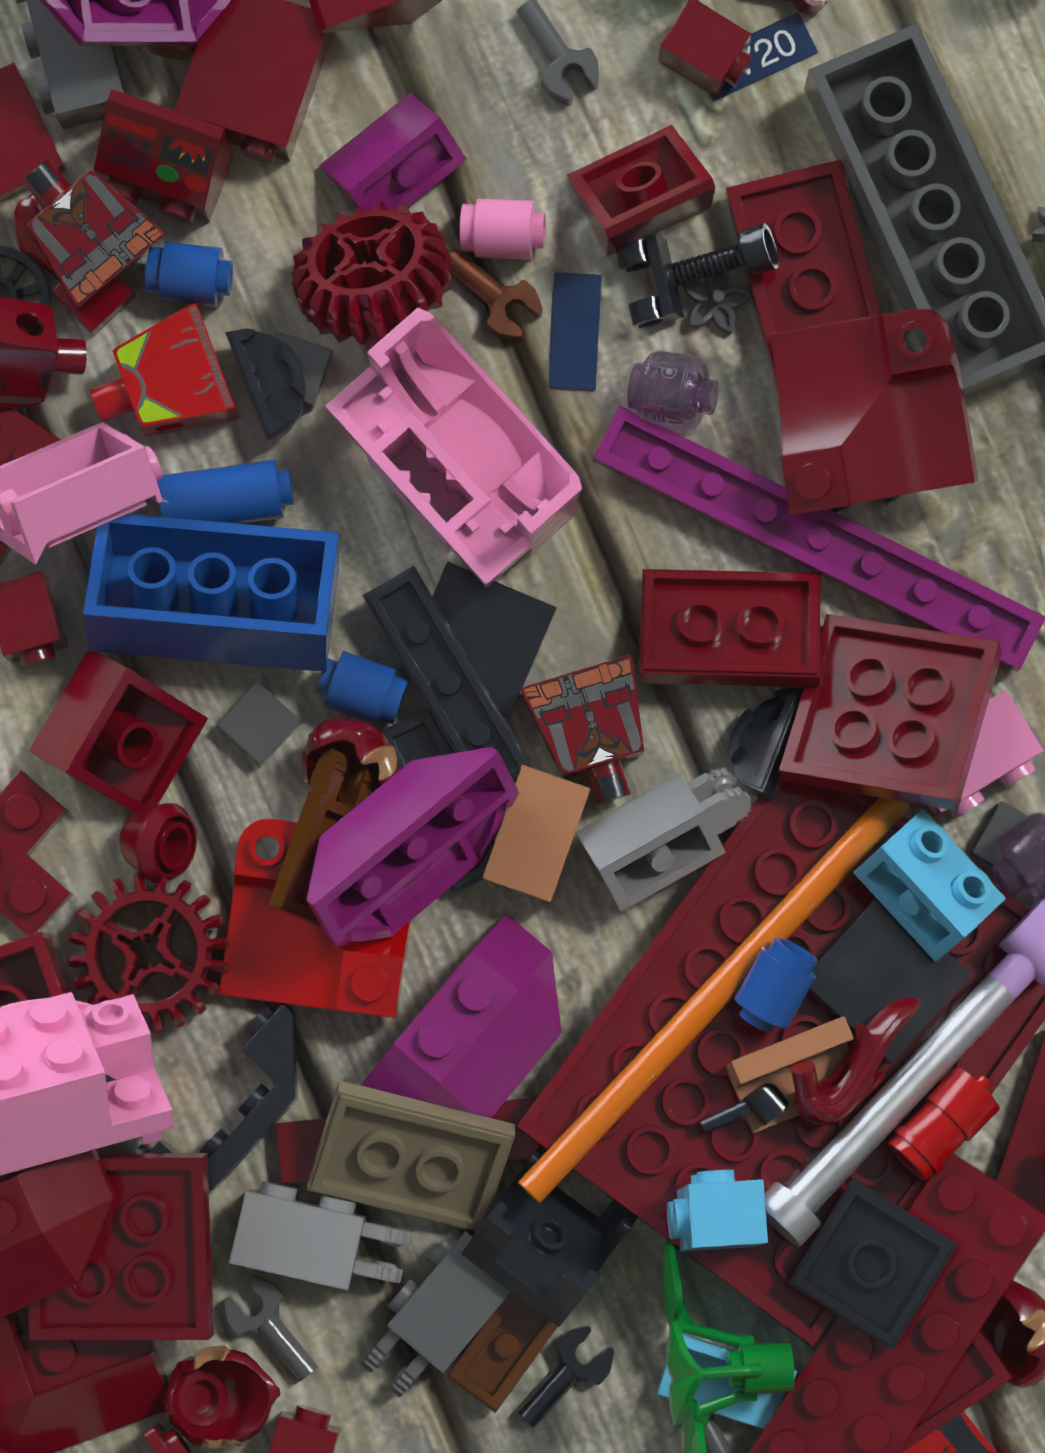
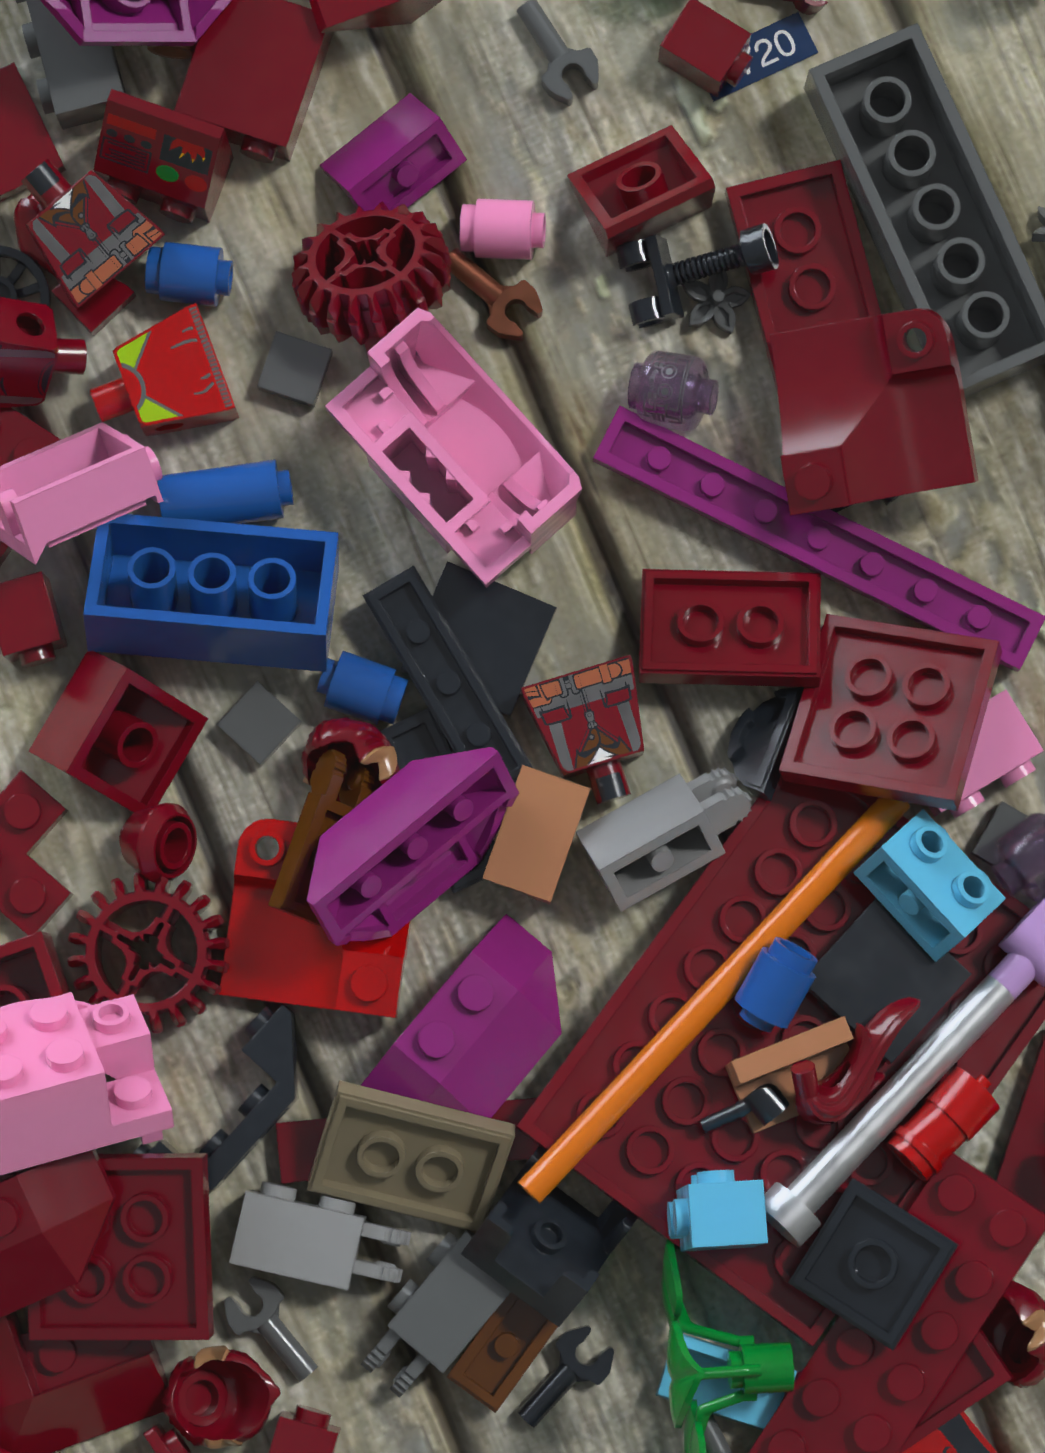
black tile [225,328,307,445] -> none
dark blue sticker [549,272,602,391] -> none

